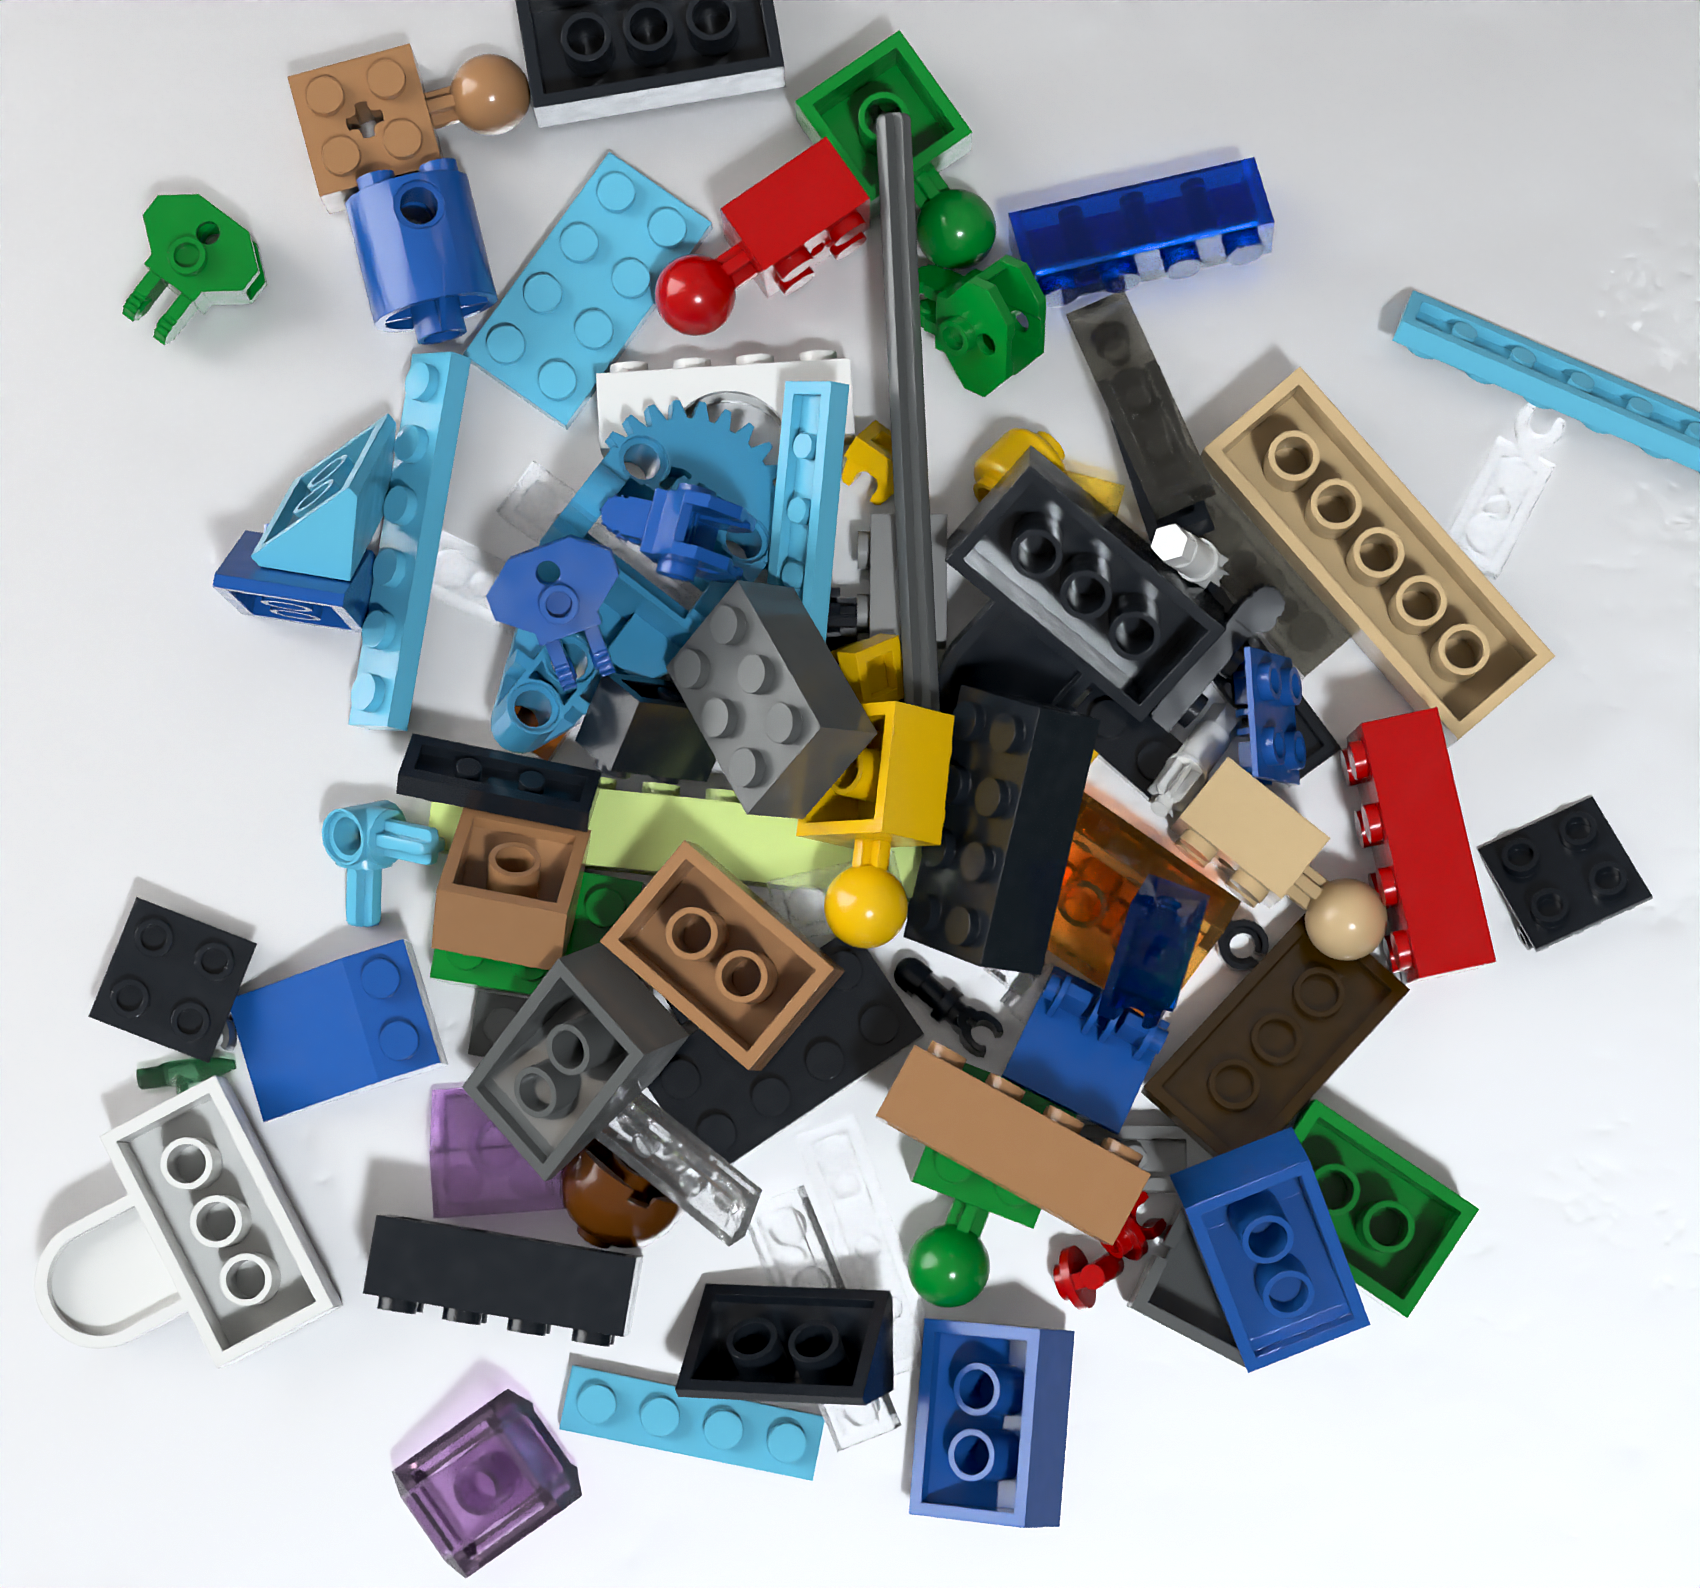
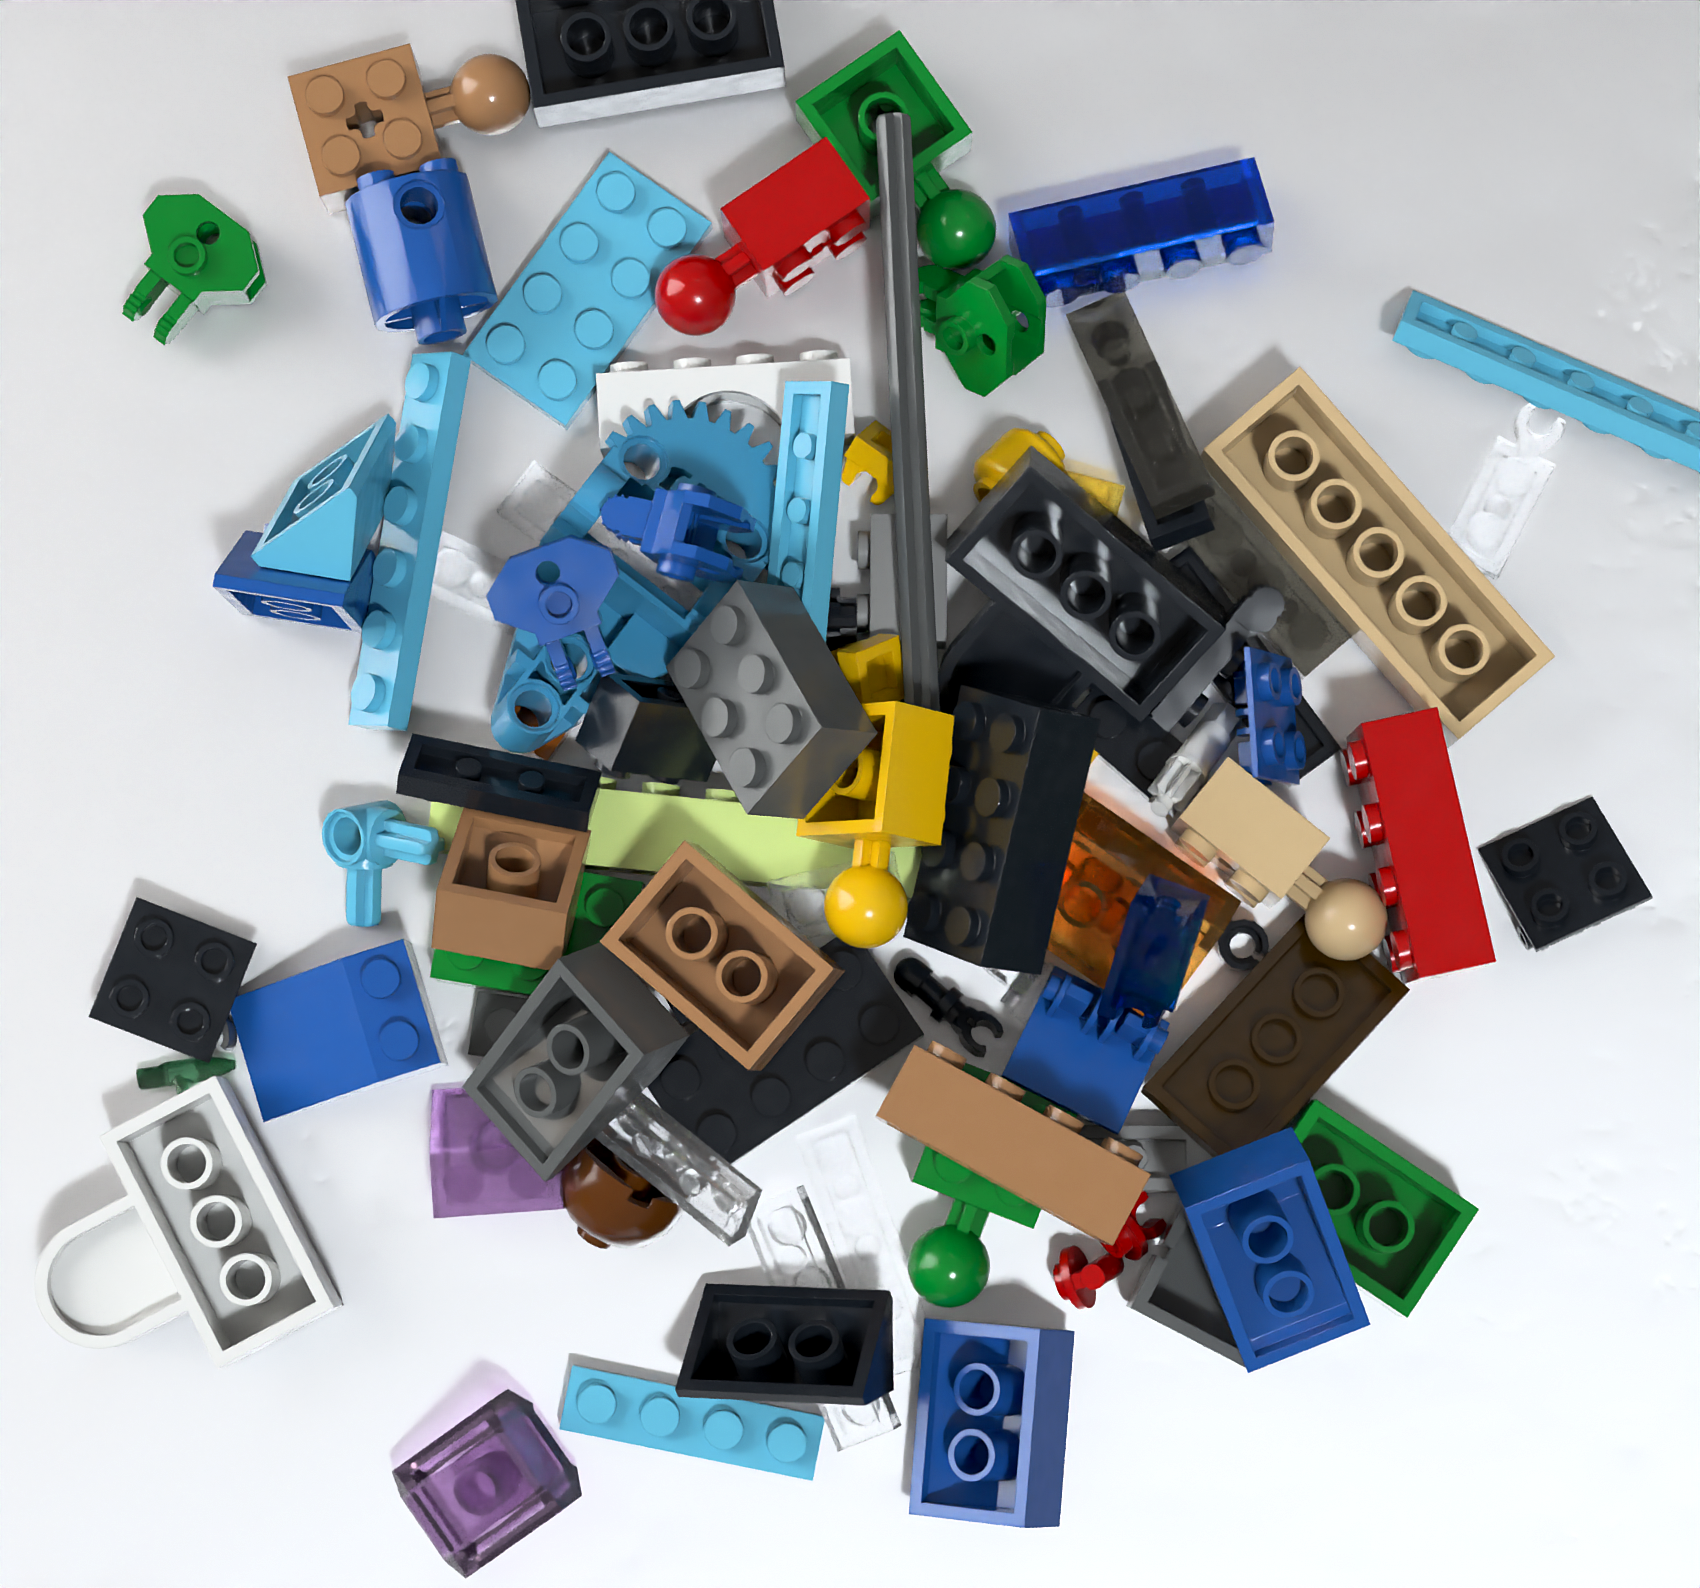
black brick [363,1214,644,1347] -> none
white piece [1151,524,1230,589] -> none

